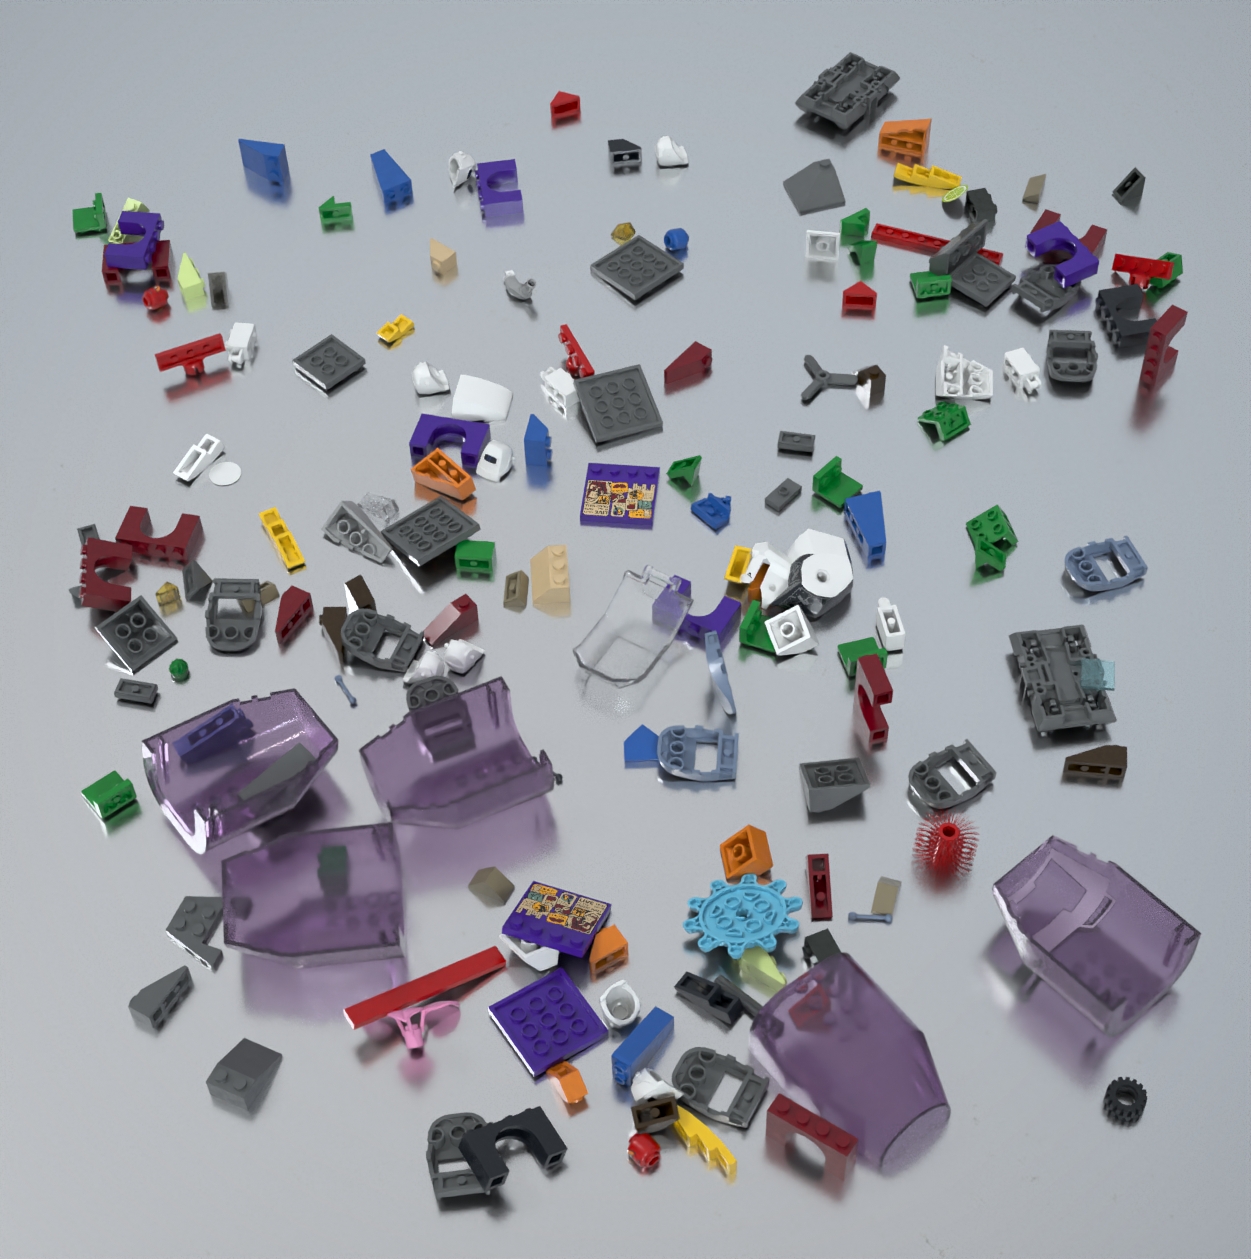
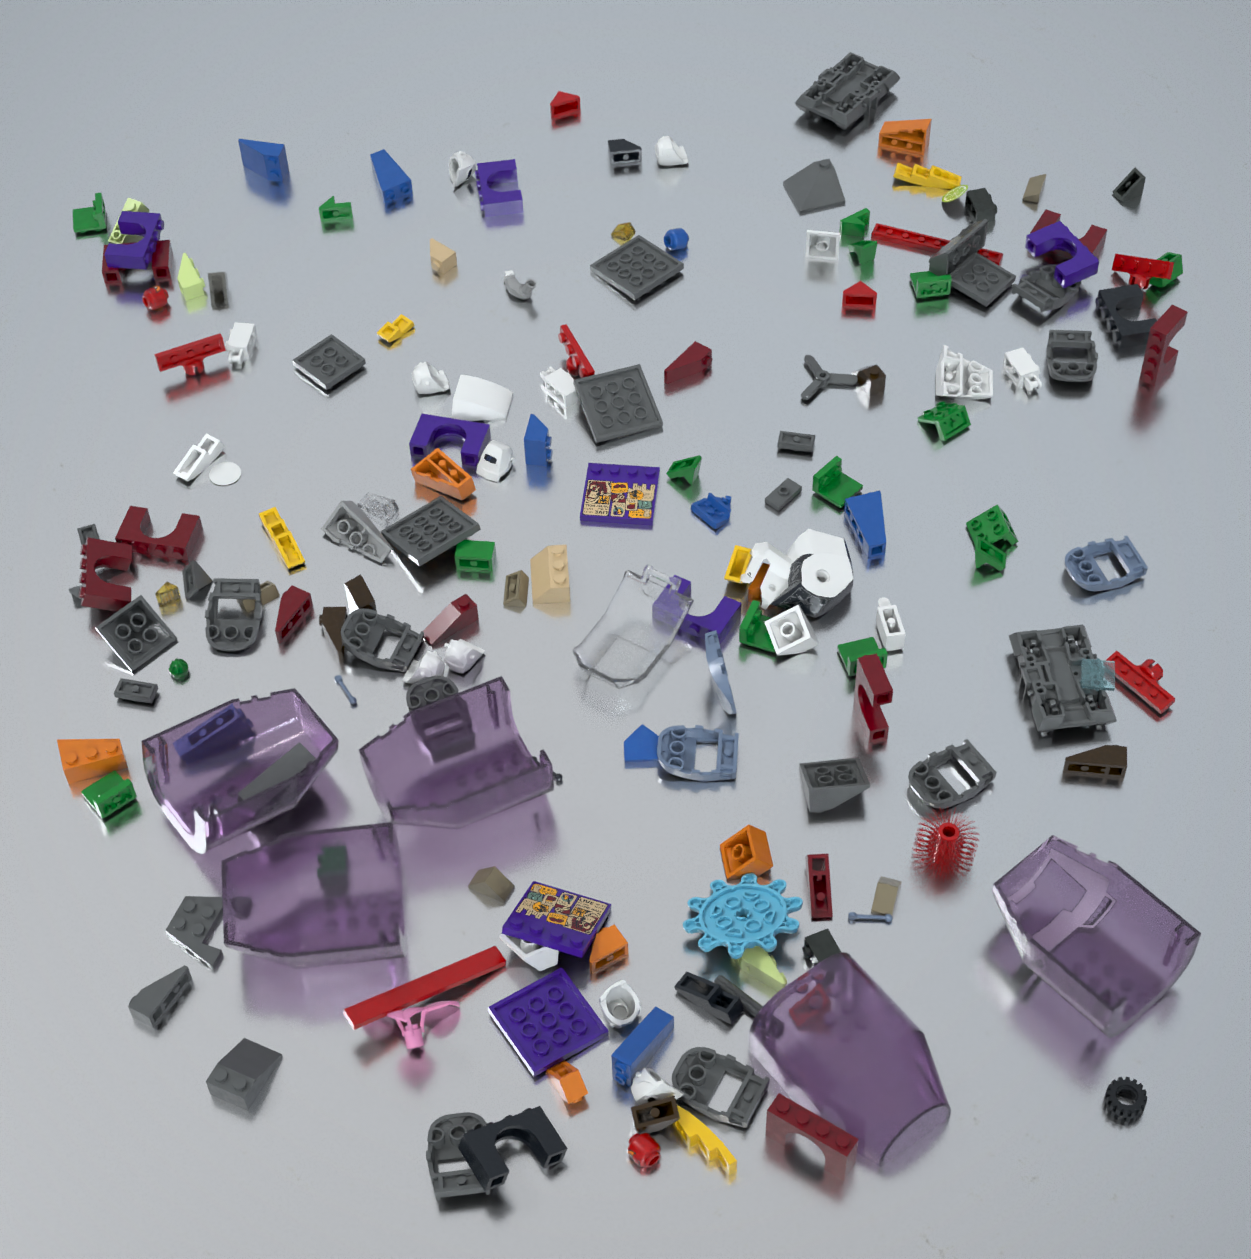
none -> orange wedge [57,739,128,784]
none -> red plate [1103,651,1175,714]

